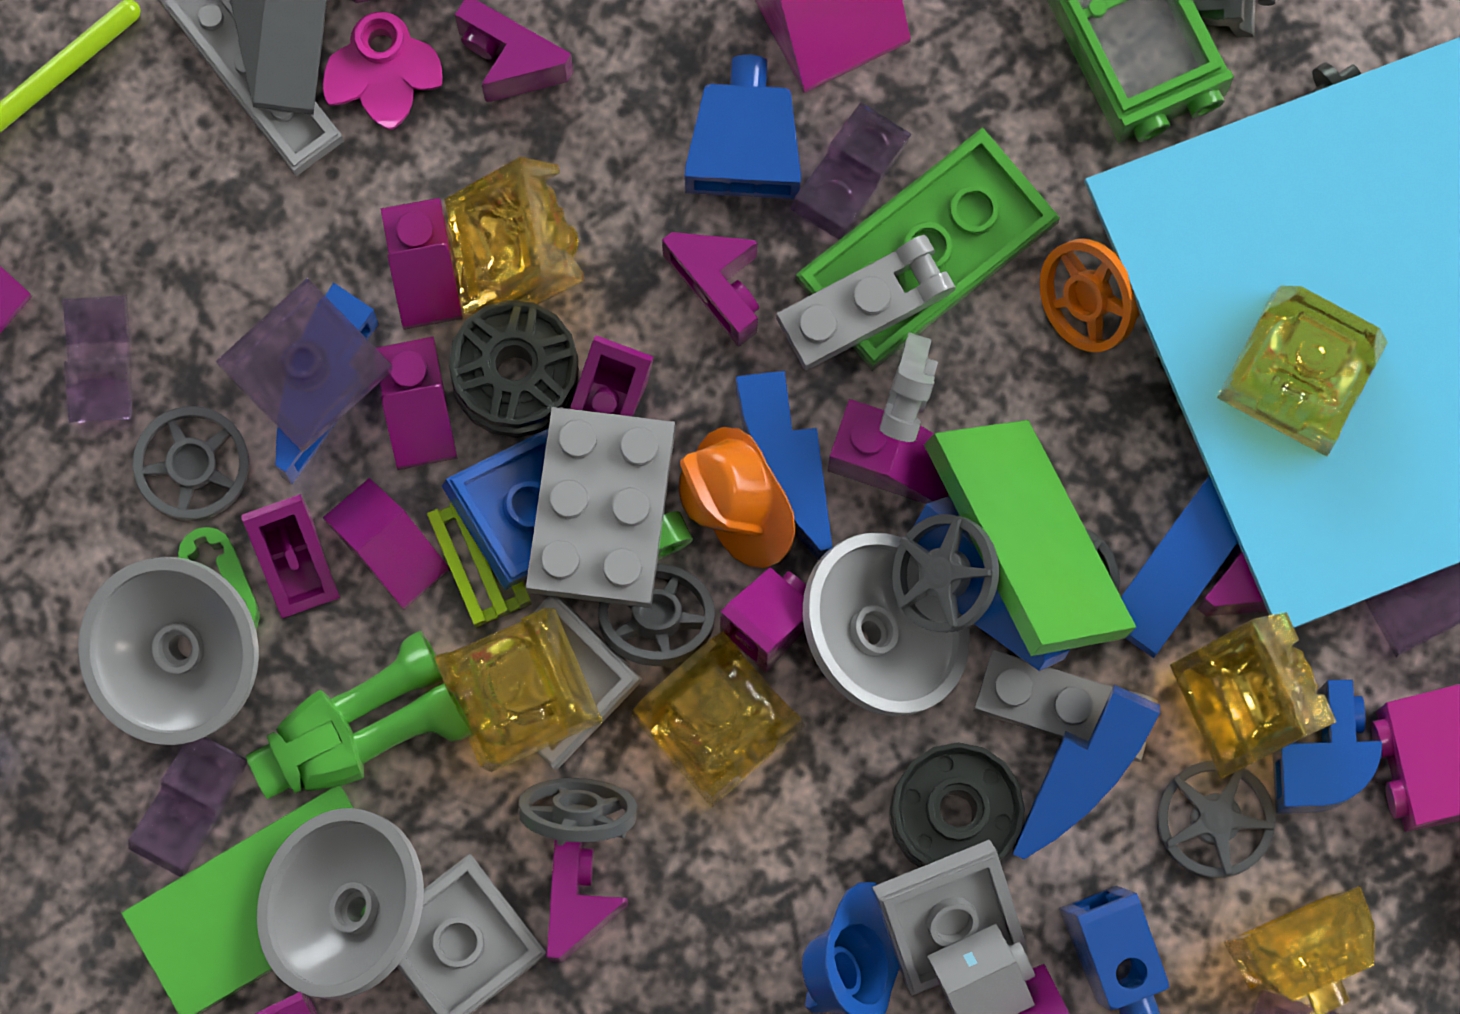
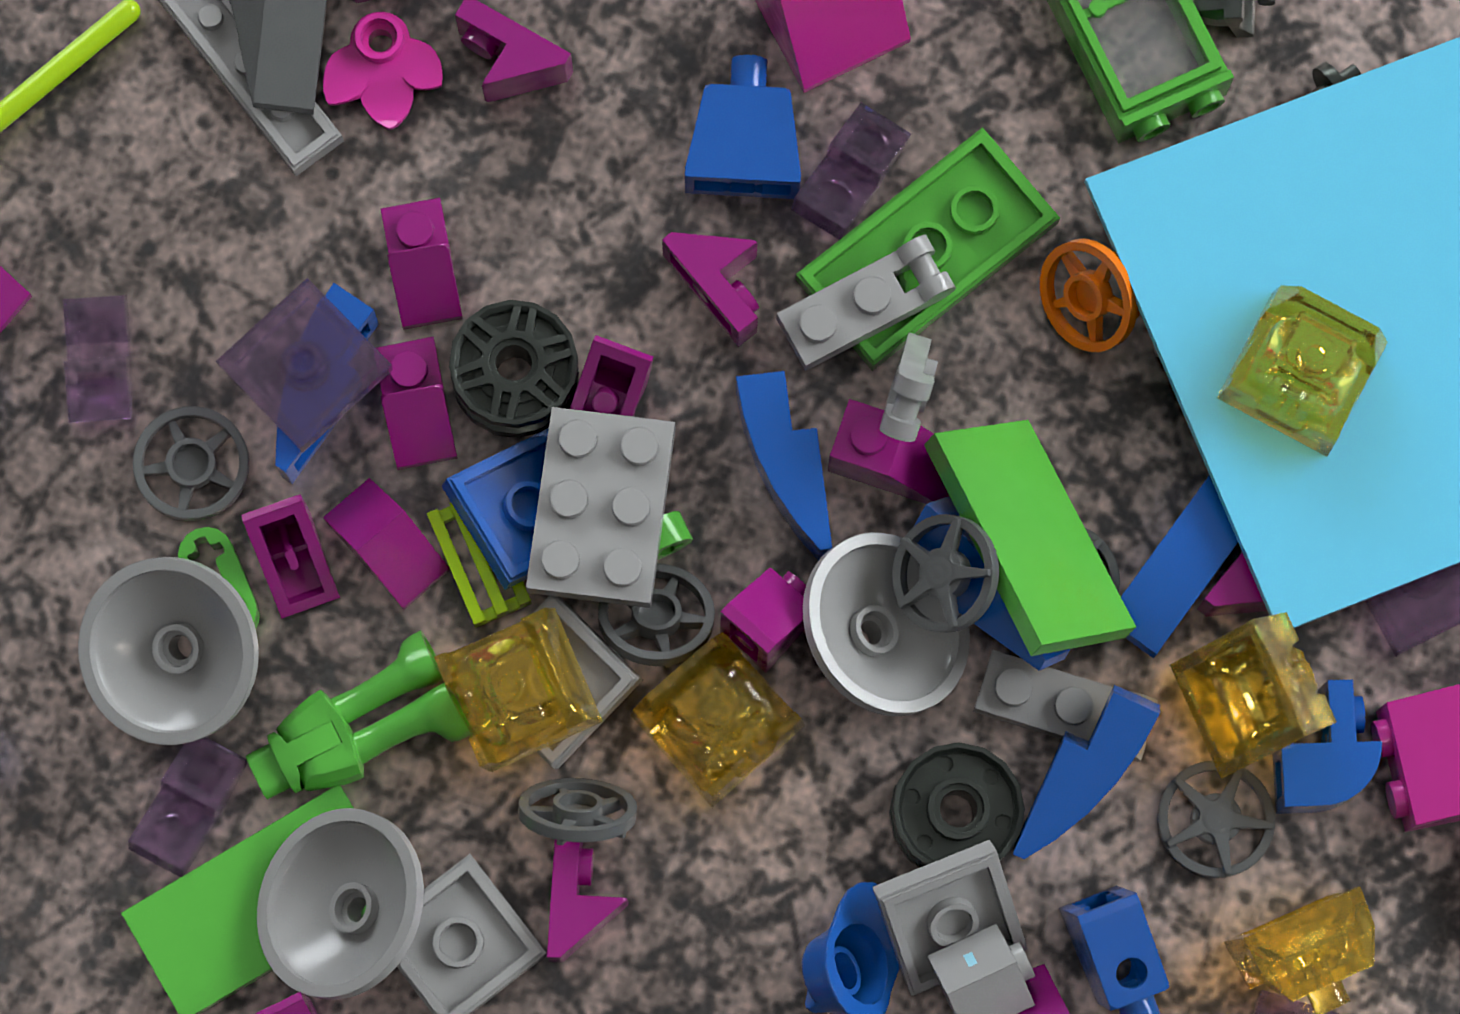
clear yellow brick [444,157,585,314] -> none
orange piece [679,427,795,568] -> none

